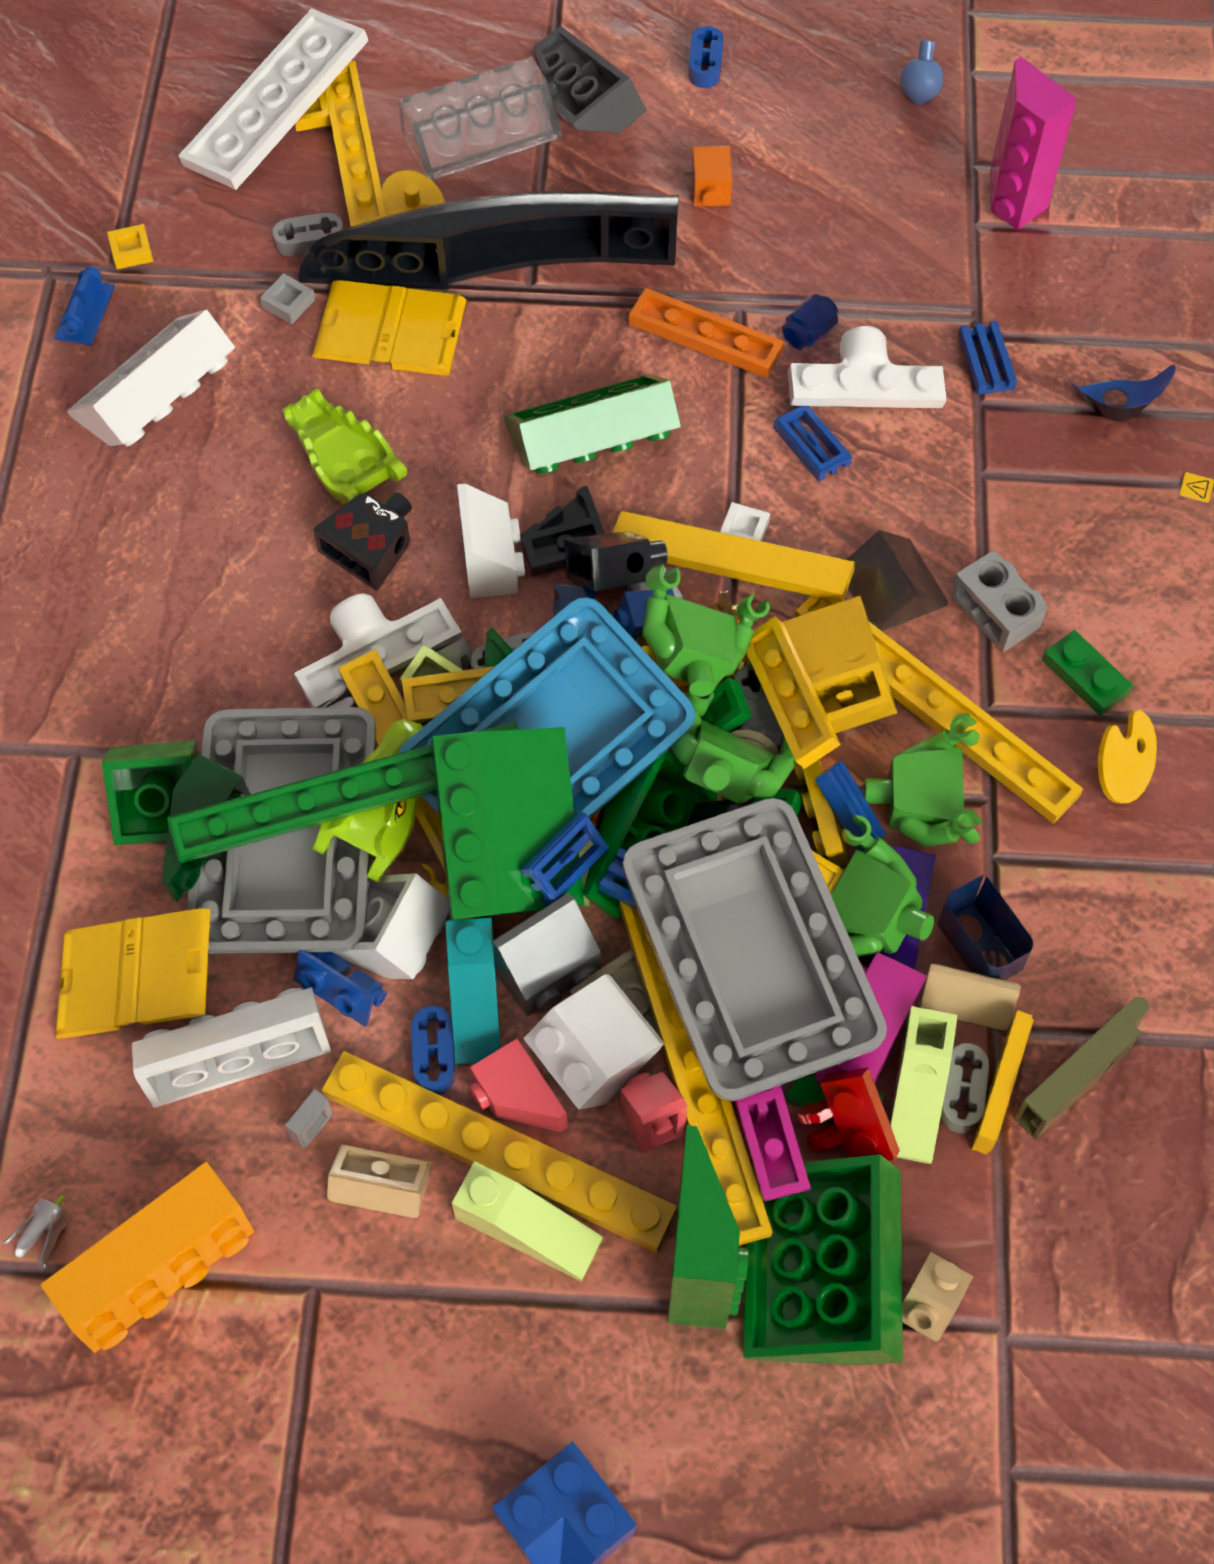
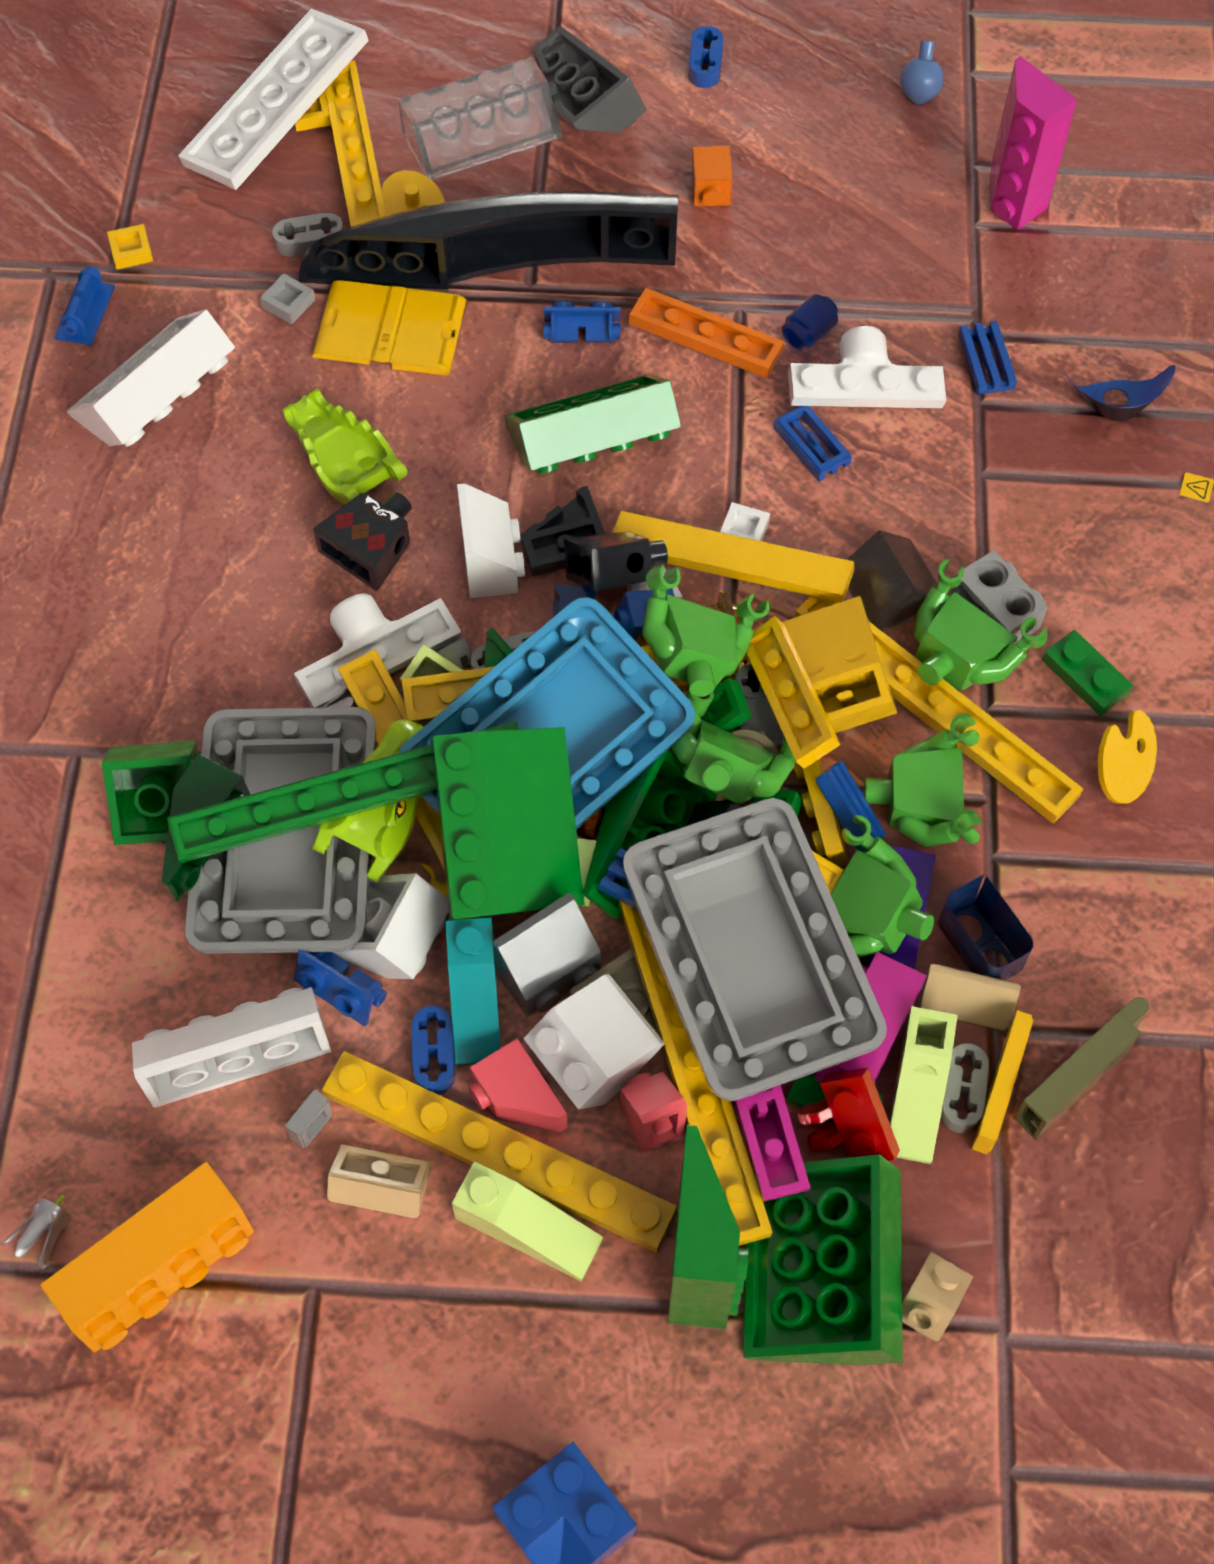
yellow piece [55,908,210,1039] -> none
blue tile [520,813,609,905] -> none
none -> blue hinge [543,302,620,343]
none -> bright green torso [914,559,1048,690]

